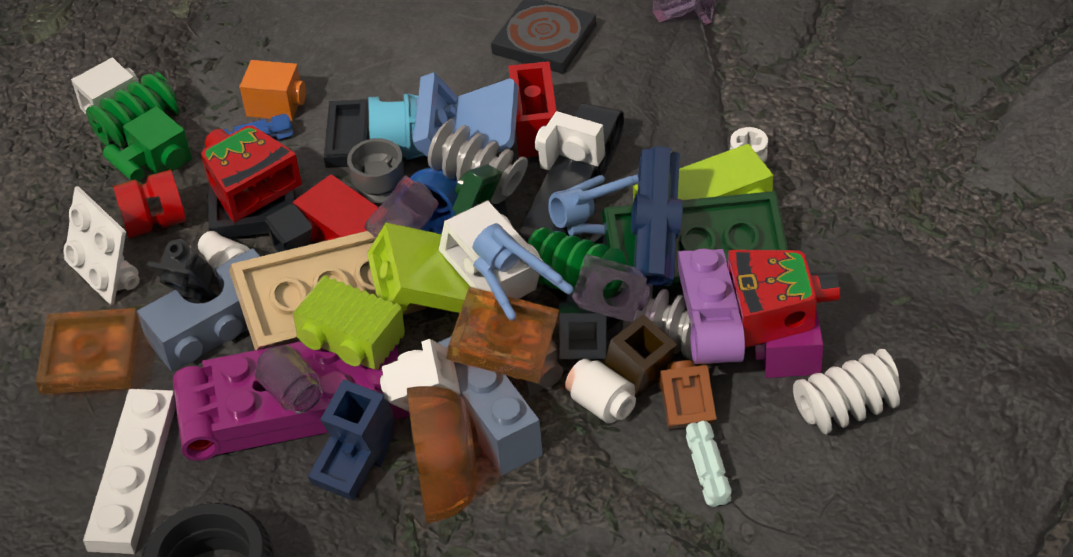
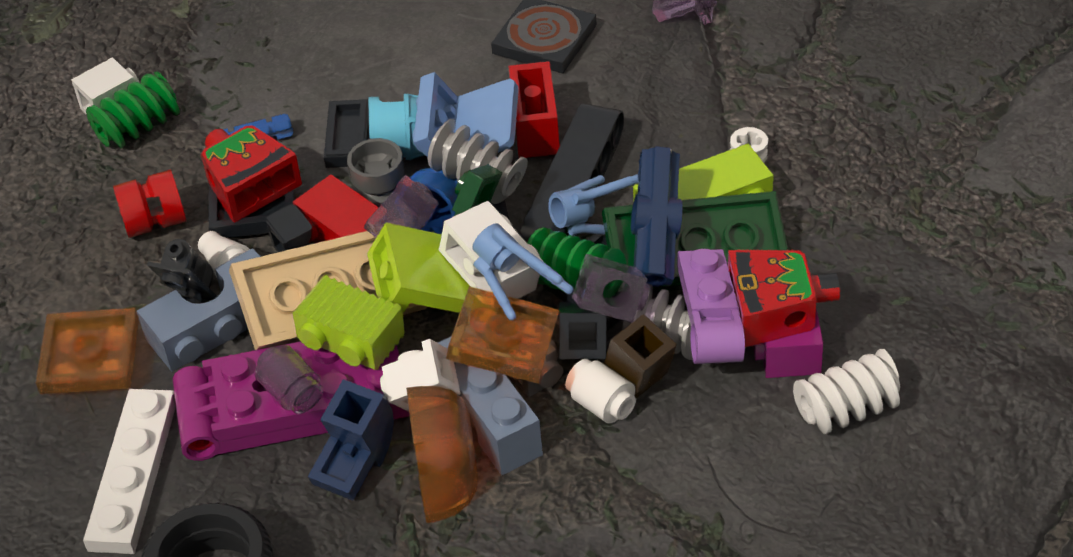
white hinge [64,186,140,305] -> none
green brick [103,106,192,182] -> none
orange brick [239,60,306,121] -> none
white bracket [535,111,605,170] -> none
dark orange bracket [658,360,717,430] -> none
light aqua axle [686,421,732,507] -> none

